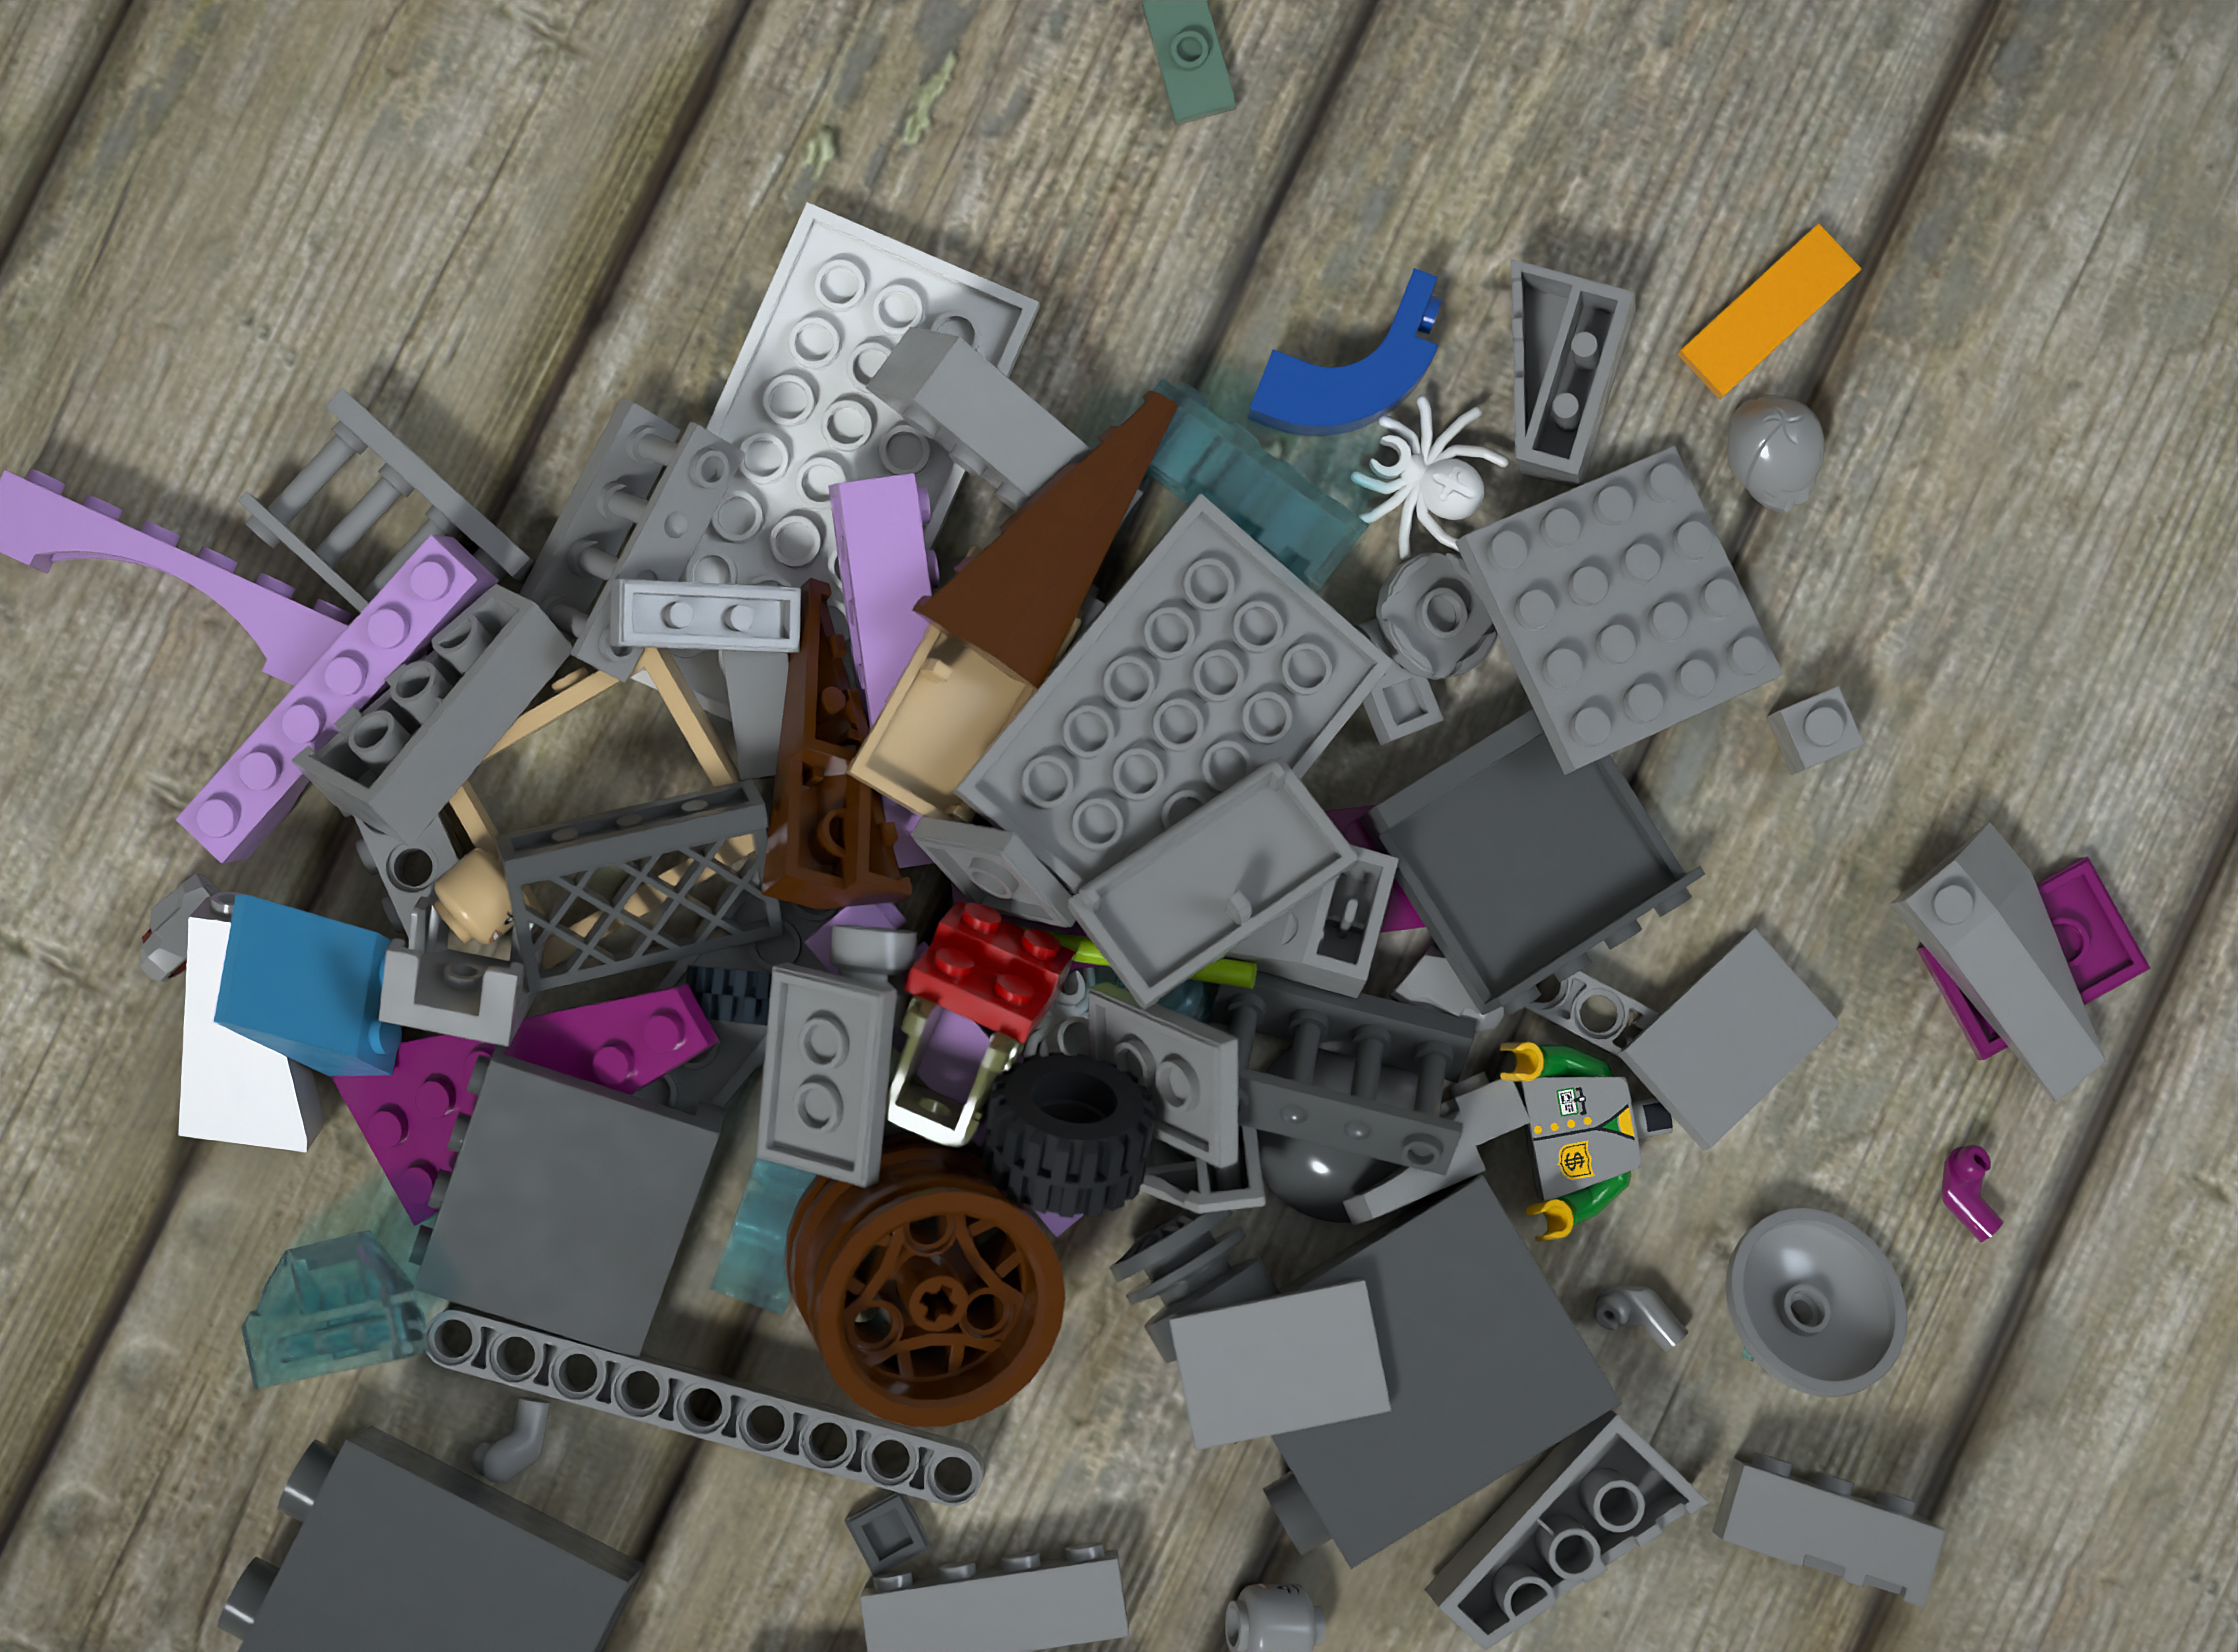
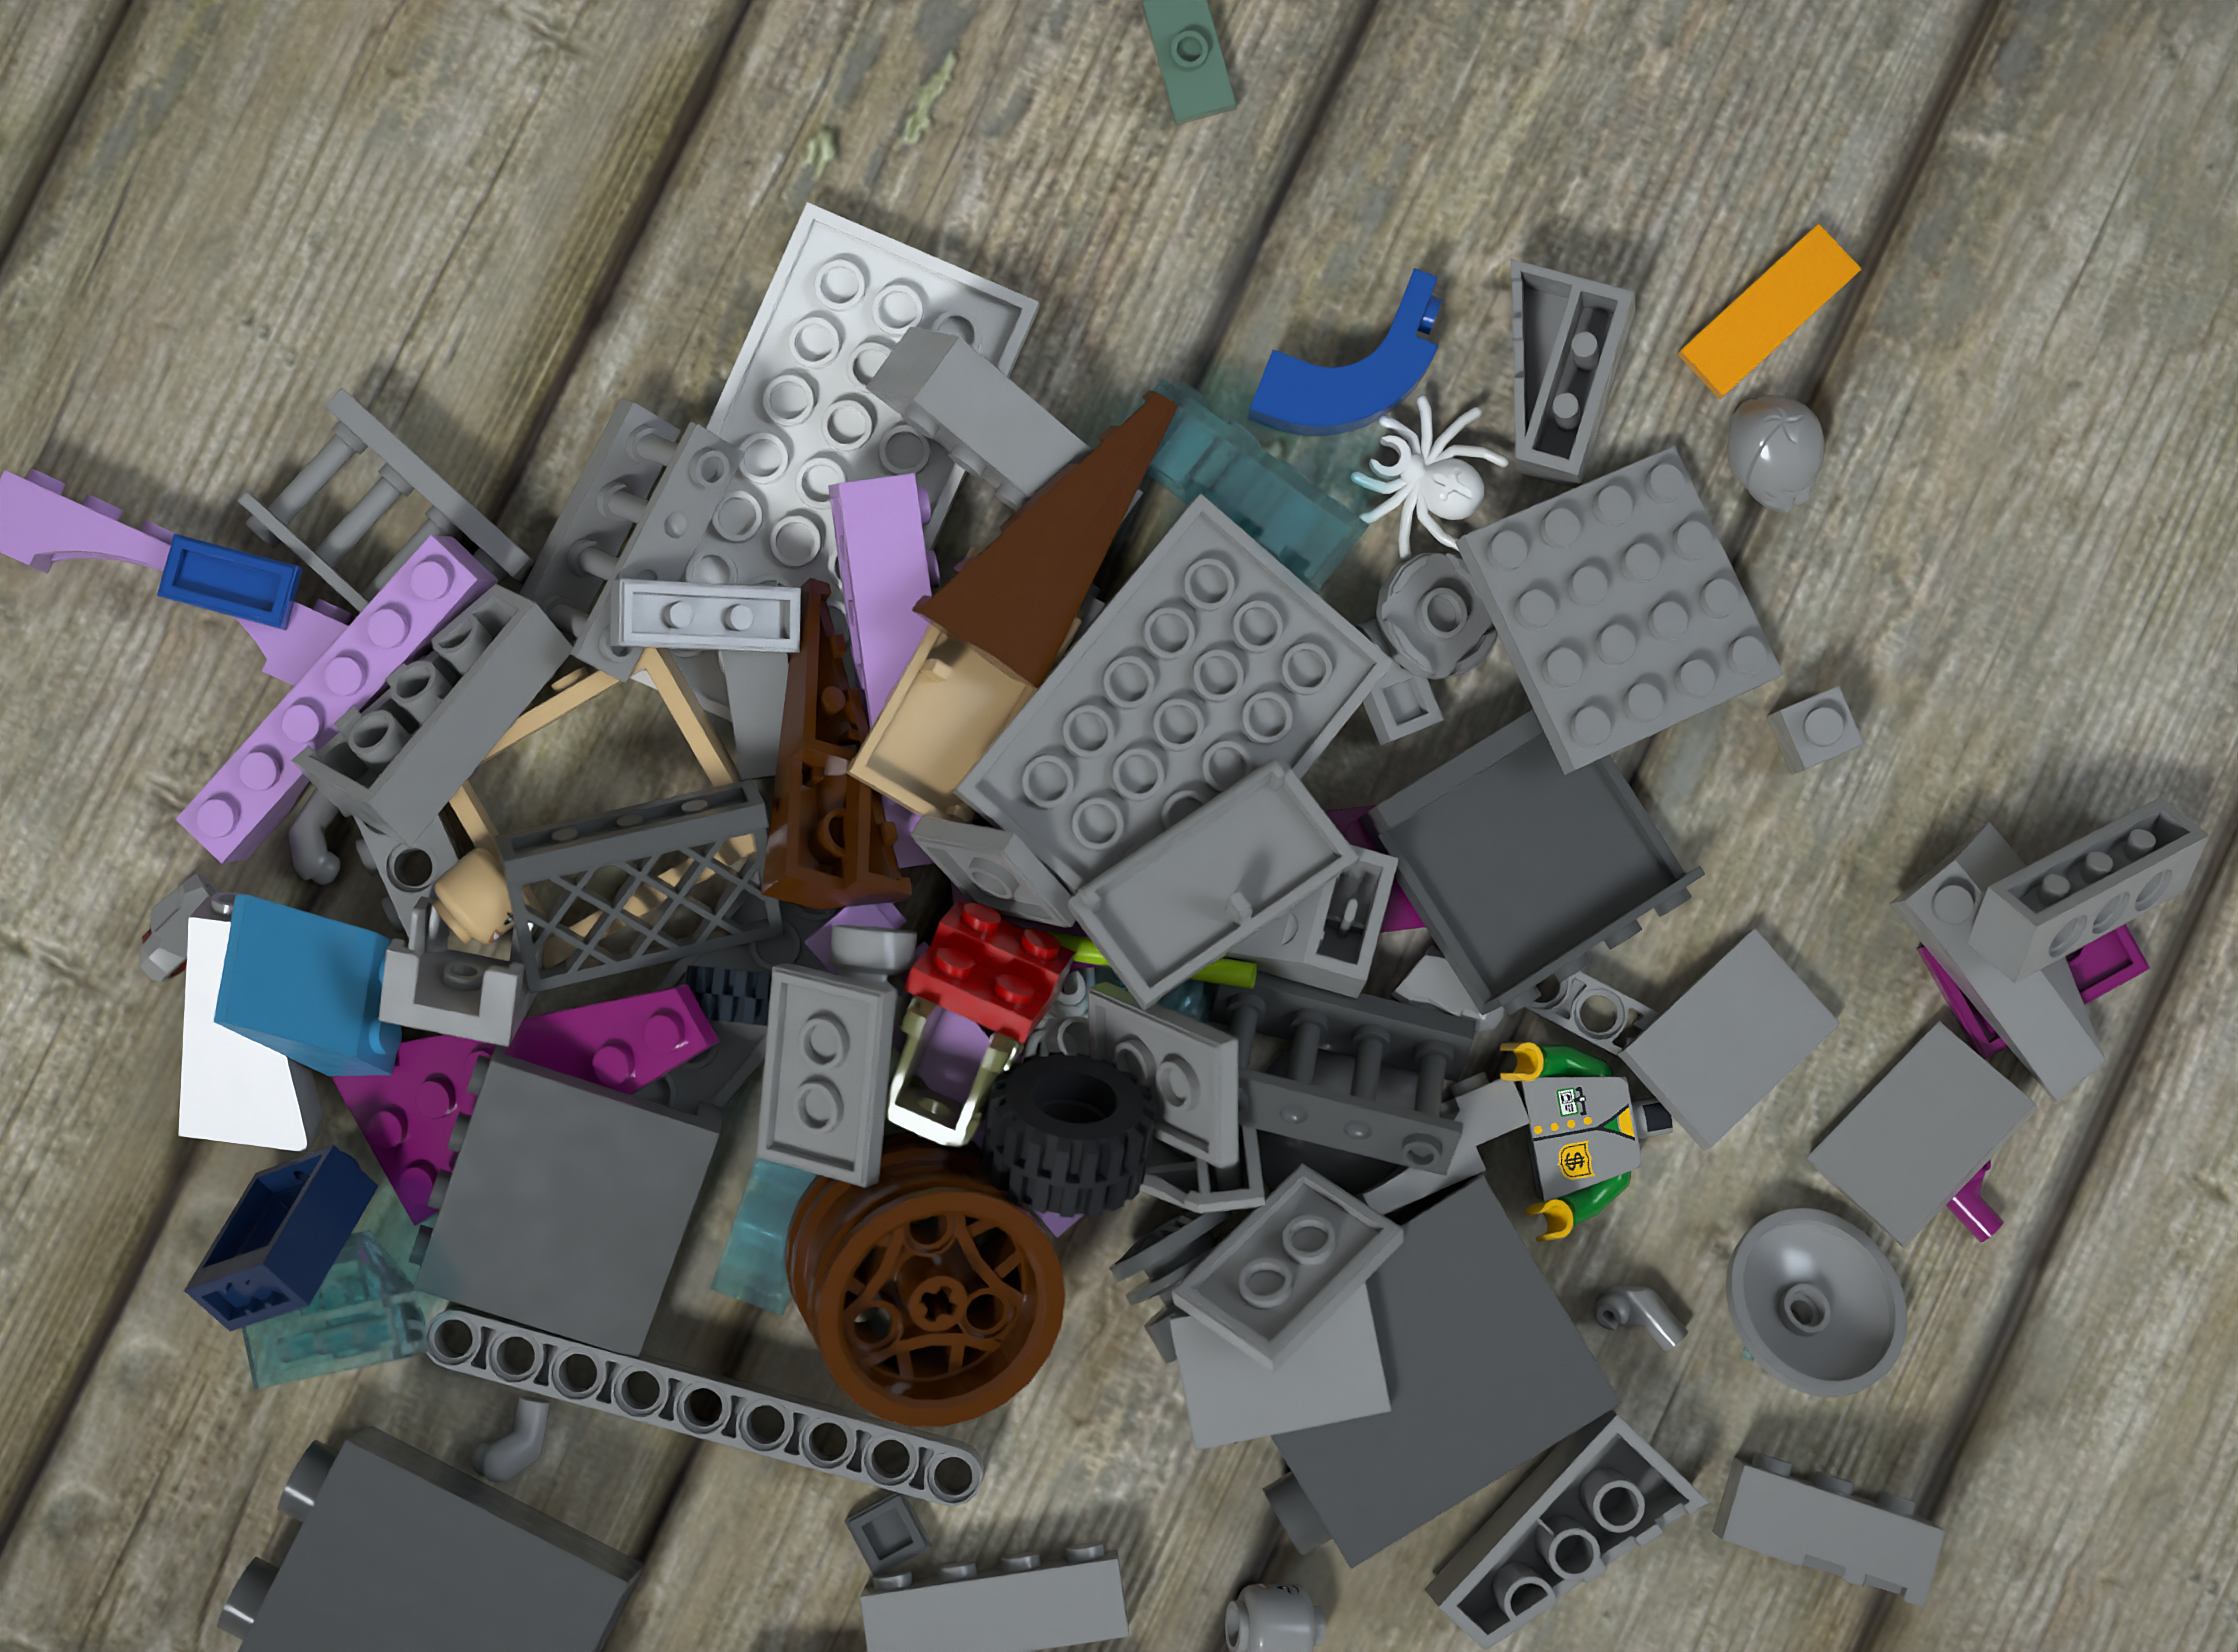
none -> blue tile [157,533,303,631]
none -> dark blue window [184,1144,378,1332]
none -> light grey arm [288,787,340,885]
none -> light grey tile [1172,1163,1404,1373]
none -> light grey tile [1806,1021,2038,1248]
none -> light grey brick [1967,797,2209,983]

